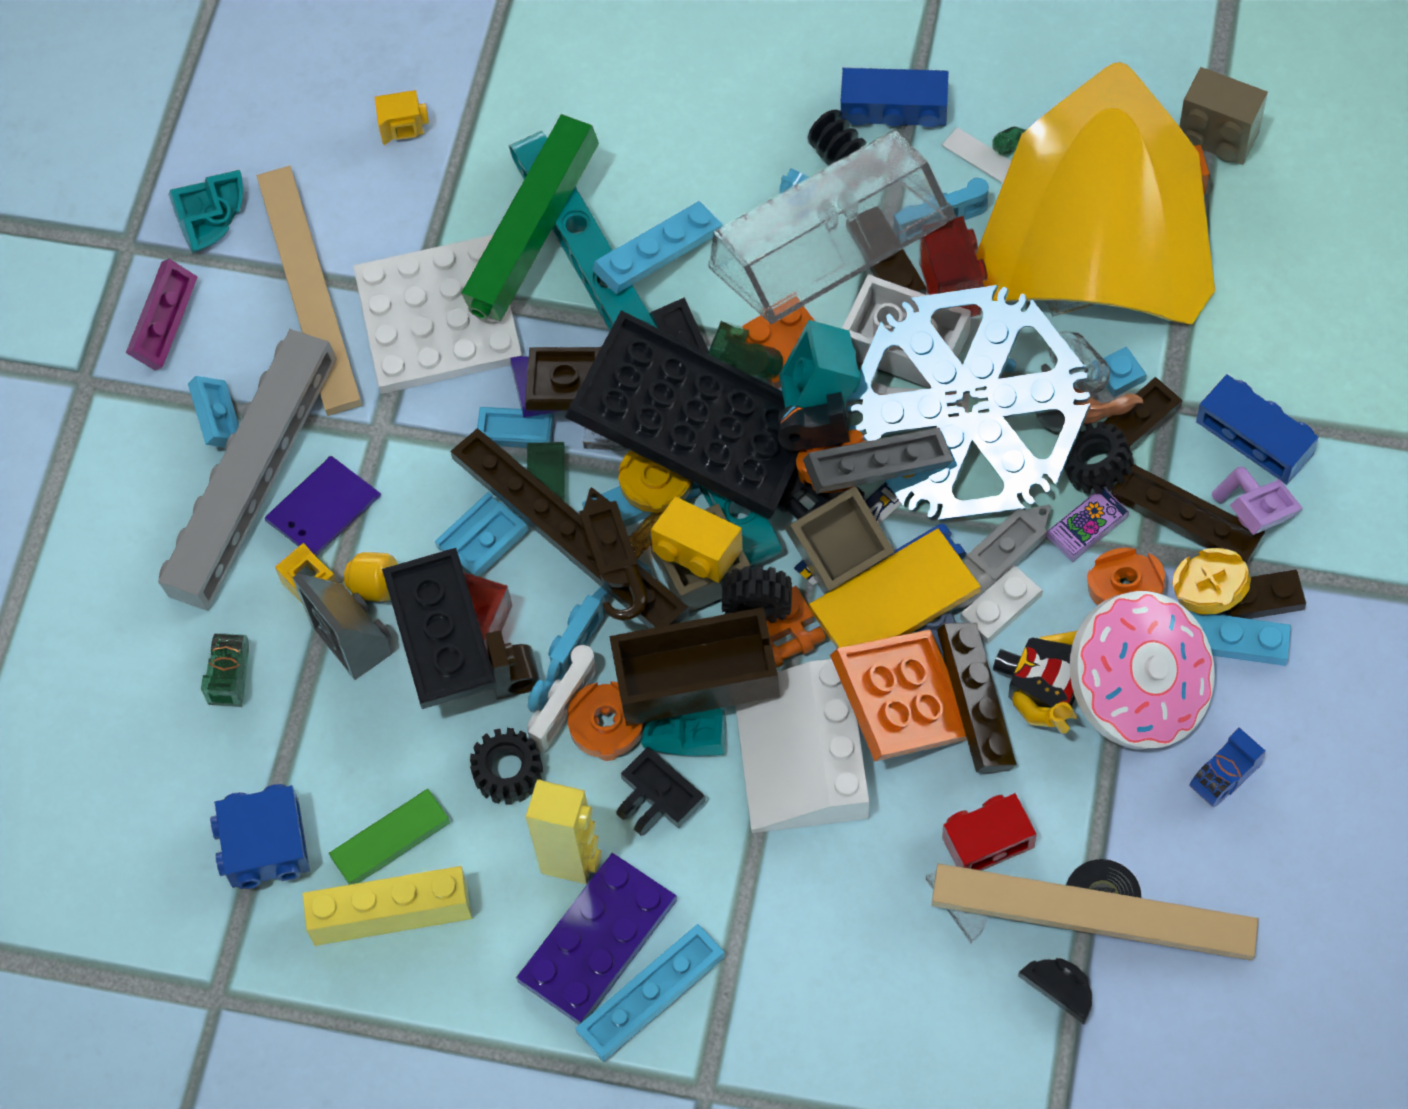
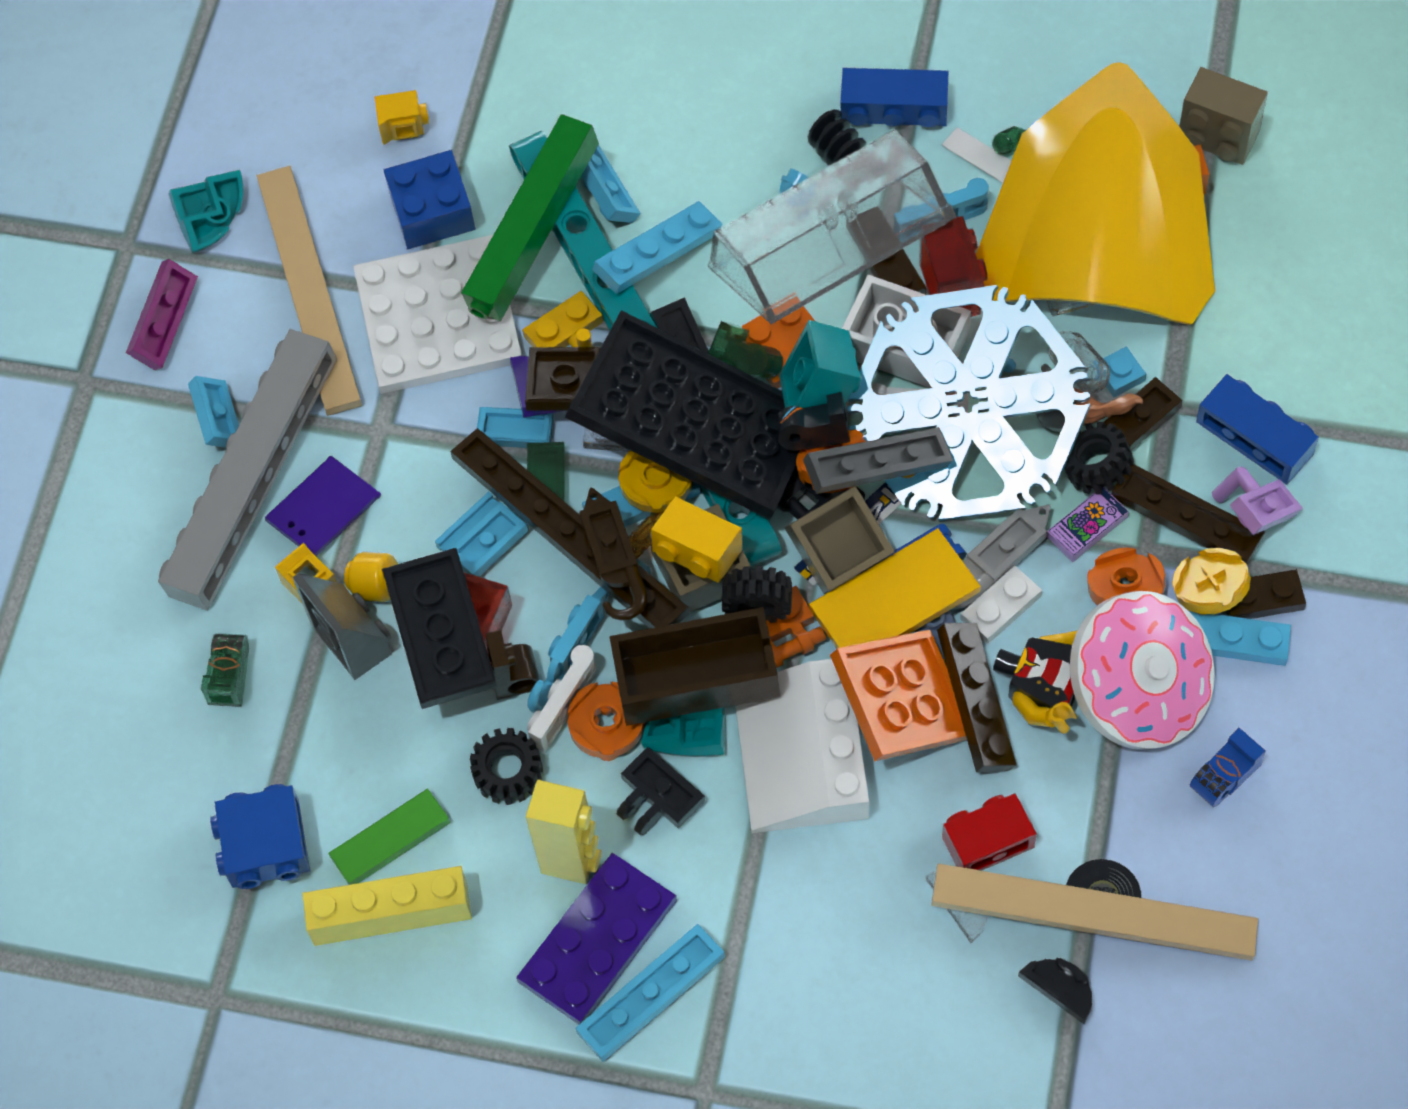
none -> blue brick [383,150,476,250]
none -> yellow plate [522,291,603,347]
none -> medium azure plate [581,145,641,223]

